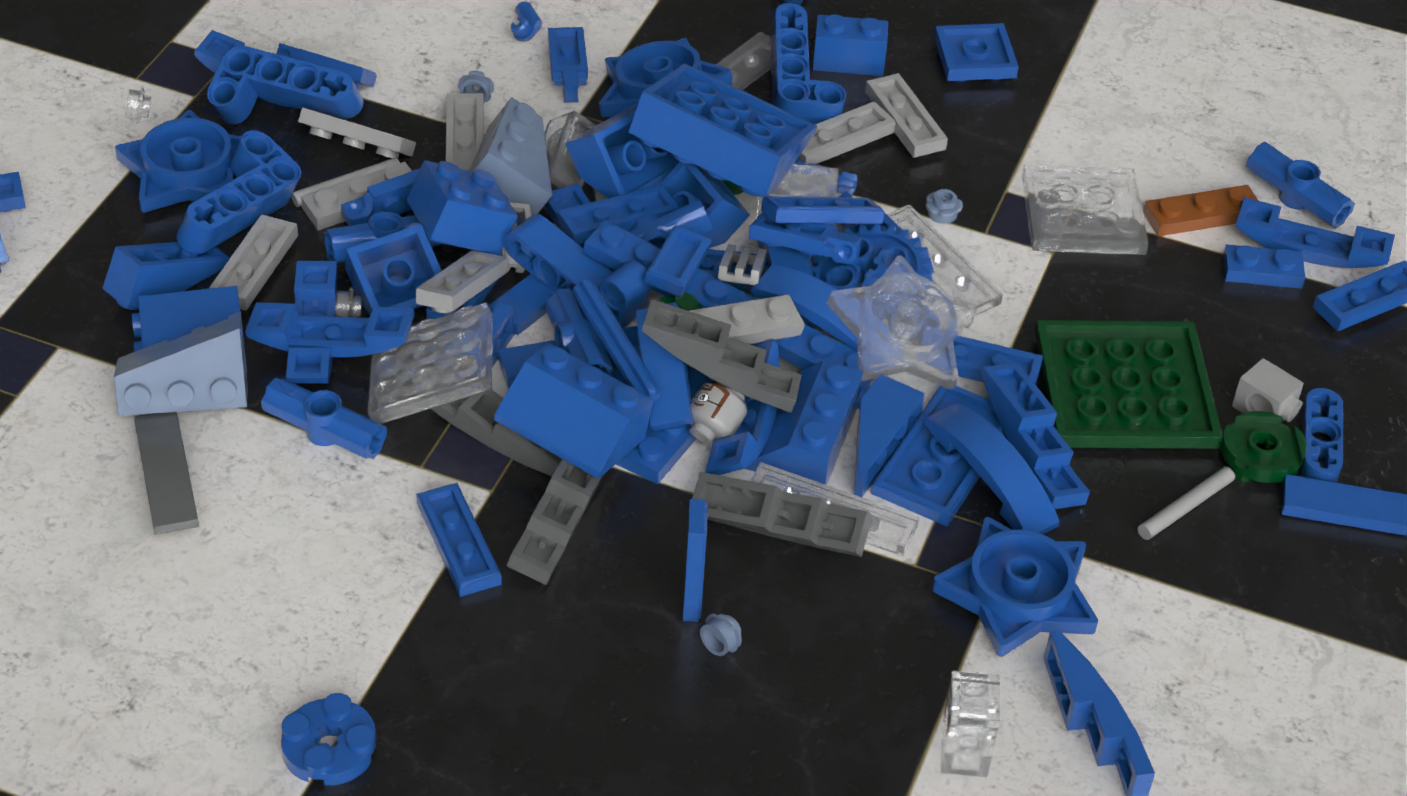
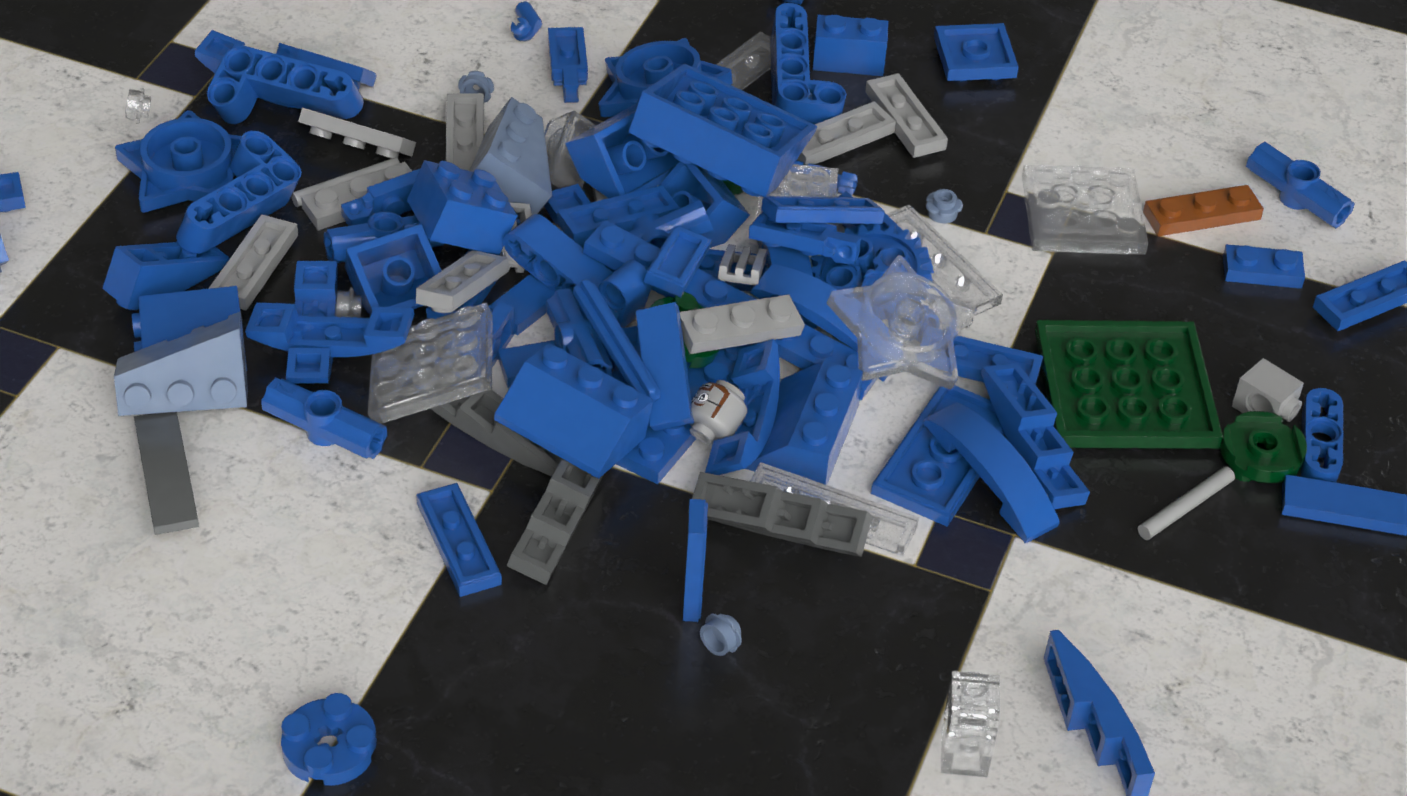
dark grey slope [641,299,802,413] -> none
blue slope [854,374,925,498] -> none
blue plate [932,517,1098,657] -> none
blue slope [1236,197,1395,268] -> none

